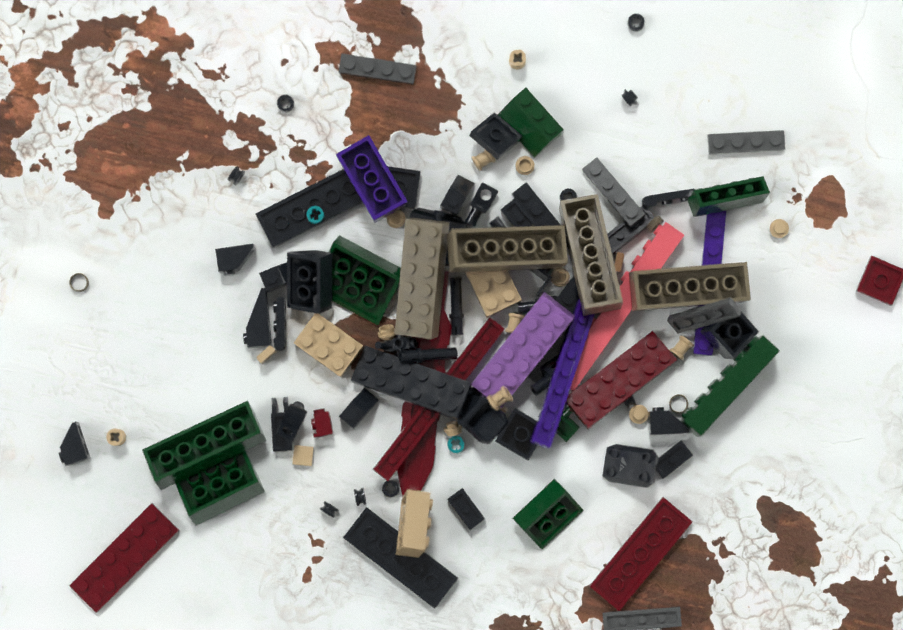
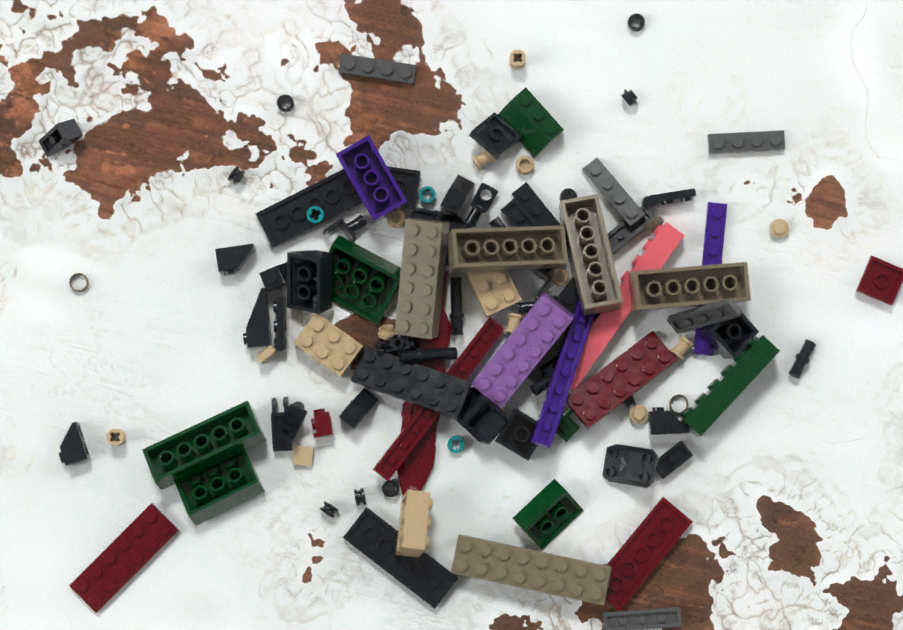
tan plate [443,421,463,436] -> none
black plate [447,488,485,530] -> none
tan bush [487,386,513,411] -> none
medium nougat tile [614,252,625,273] -> none
dark green brick [687,176,770,217] -> none
none -> black slope [39,119,83,157]
none -> black bracket [322,215,367,243]
none -> teal bush [419,186,436,204]
none -> dark tan brick [451,534,612,606]
none -> black pin [788,339,816,379]

